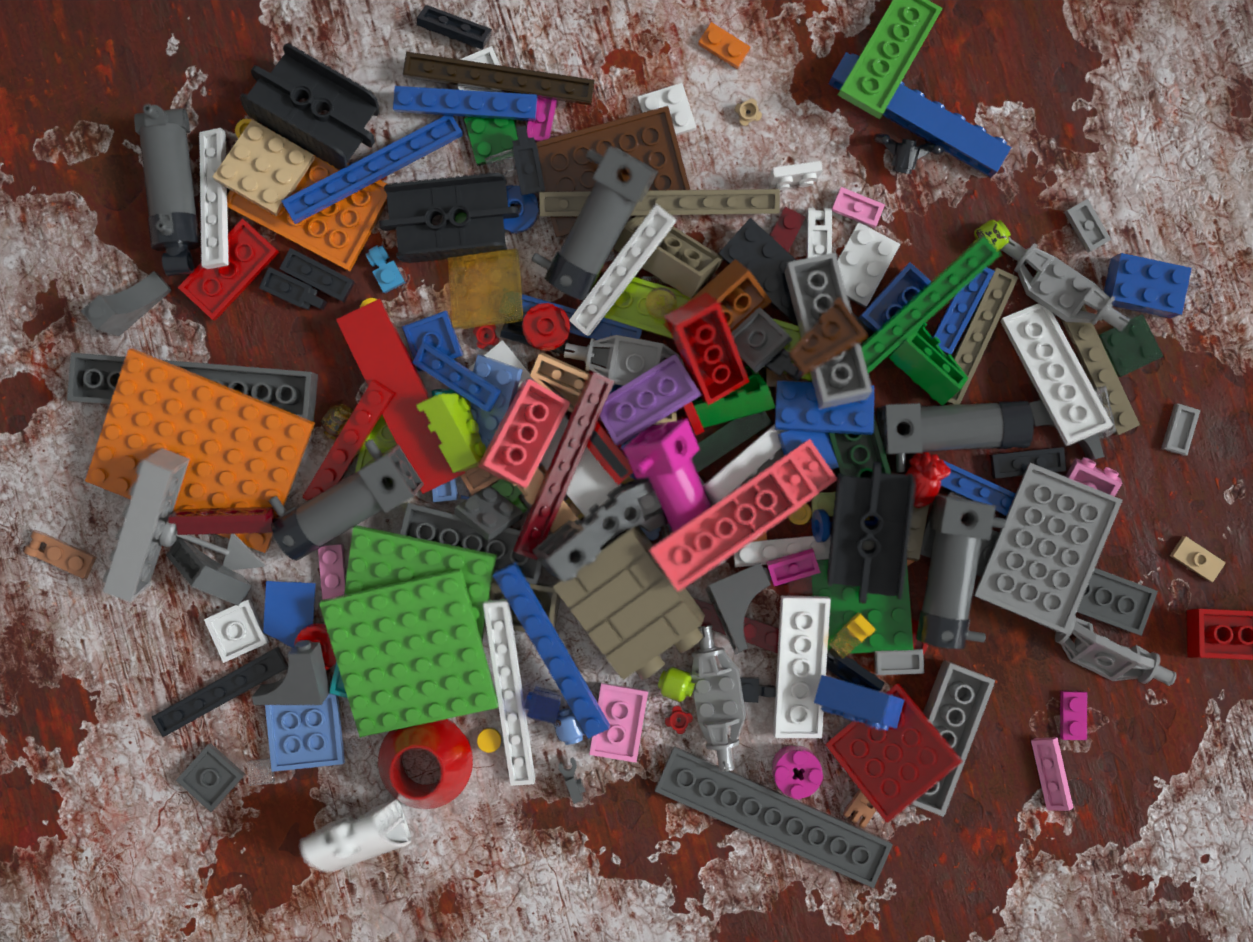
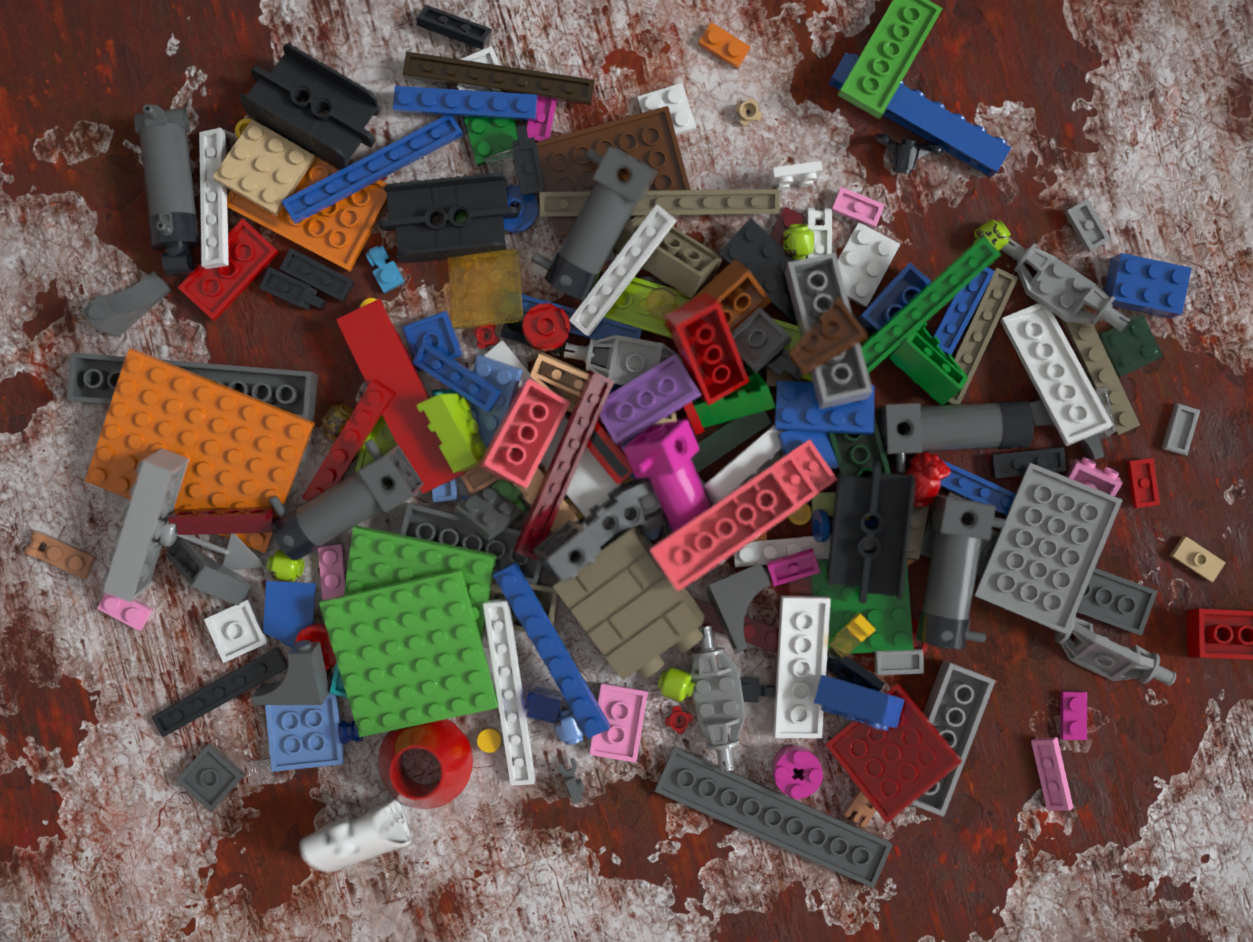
none -> bright pink plate [97,593,153,631]
none -> lime head [267,549,305,582]
none -> clear blue wheel [338,719,363,745]
none -> lime head [783,224,814,261]
none -> red plate [1126,458,1160,508]

